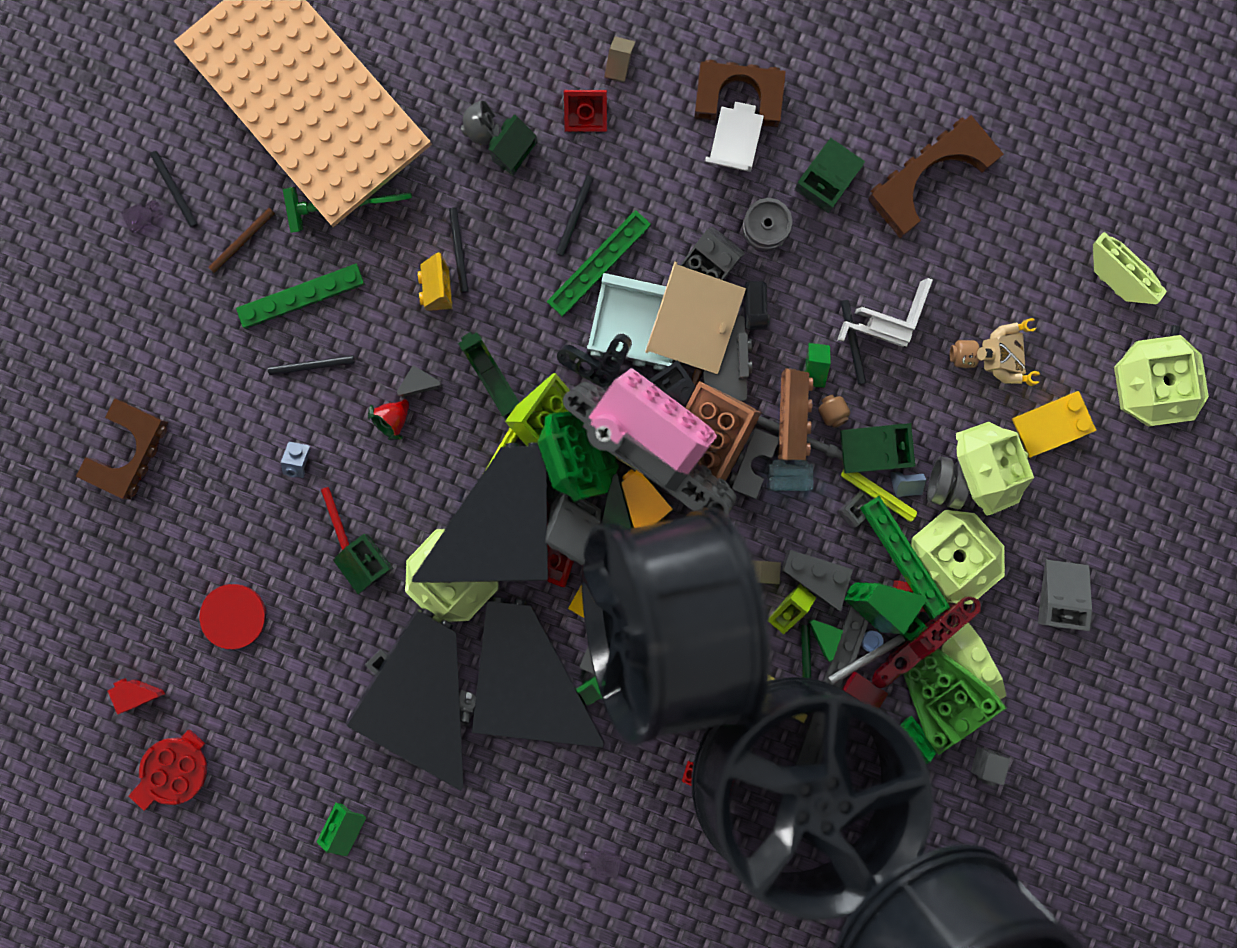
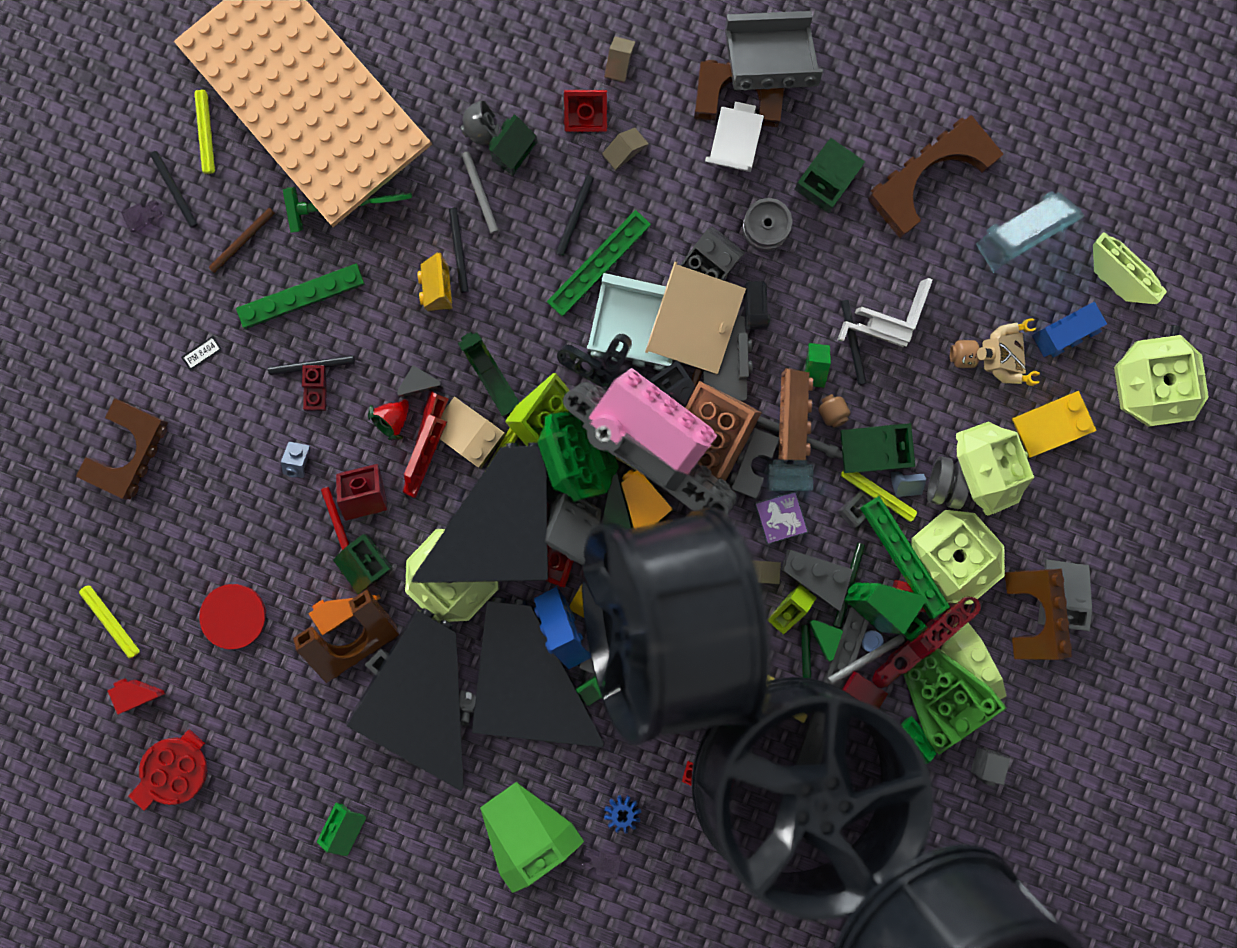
none -> neon yellow axle [79,585,140,658]
none -> sticker [181,336,222,371]
none -> neon yellow axle [195,90,215,174]
none -> reddish brown arch [293,590,400,683]
none -> dark red slope [302,365,326,411]
none -> orange slope [308,595,381,635]
none -> dark red slope [336,464,387,521]
none -> red wedge [403,391,449,498]
none -> tan slope [440,397,506,469]
none -> light grey bar [462,151,499,234]
none -> bright green wedge [480,782,584,893]
none -> blue wedge [534,587,591,669]
none -> dark tan slope [602,128,648,171]
none -> blue gear [604,795,641,833]
none -> dark grey panel [725,11,823,90]
none -> tile [754,491,808,545]
none -> dark green bar [833,542,865,628]
none -> clear light blue windscreen [976,191,1085,272]
none -> reddish brown arch [1005,568,1072,660]
none -> blue wedge [1032,301,1107,358]

